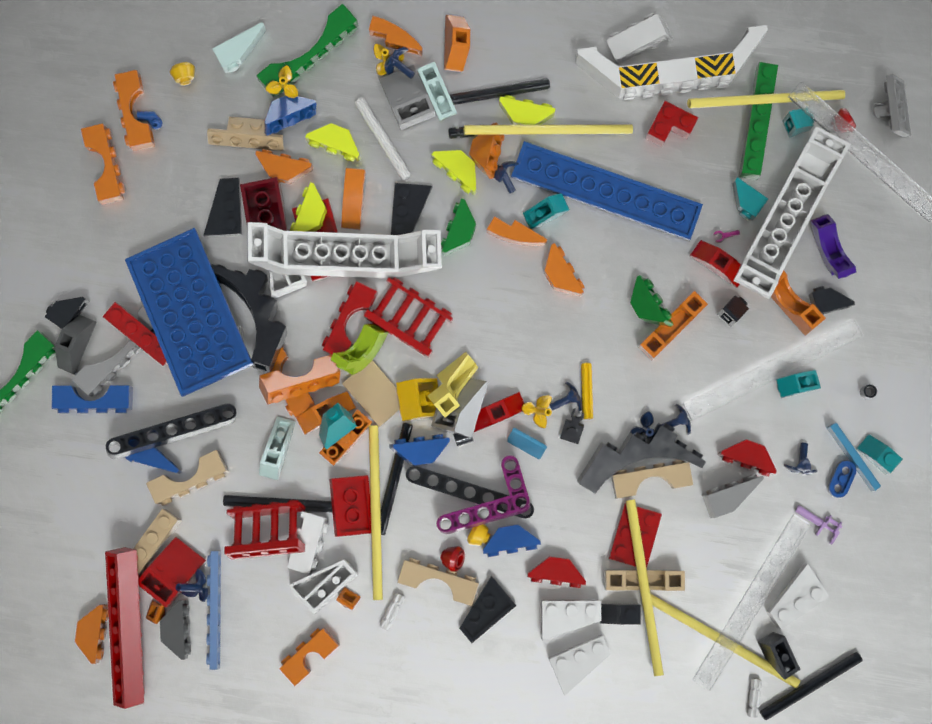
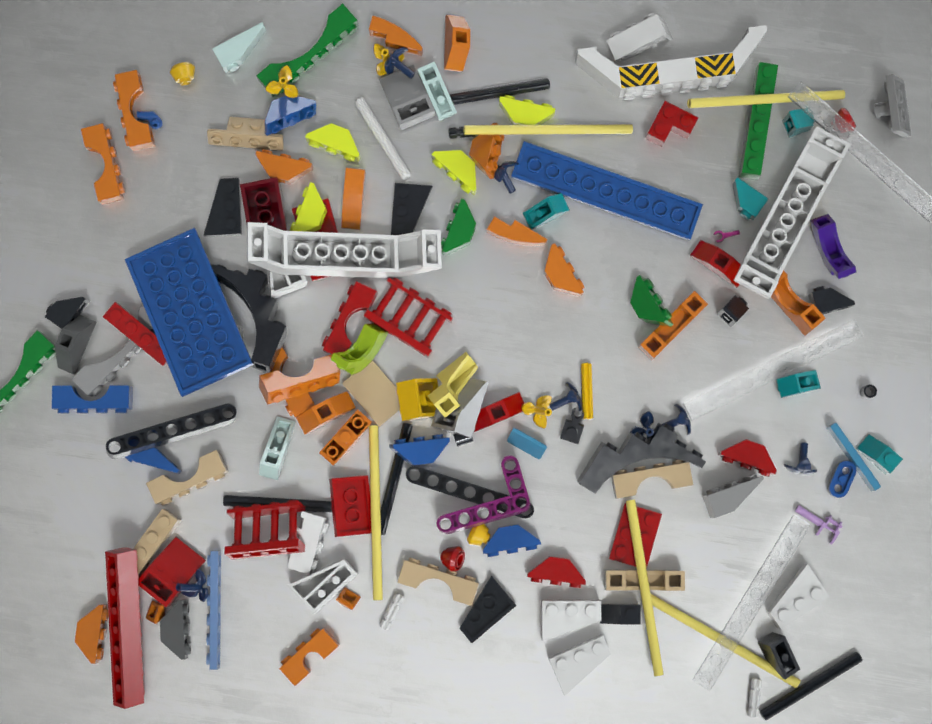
teal slope [319,403,357,449] -> none

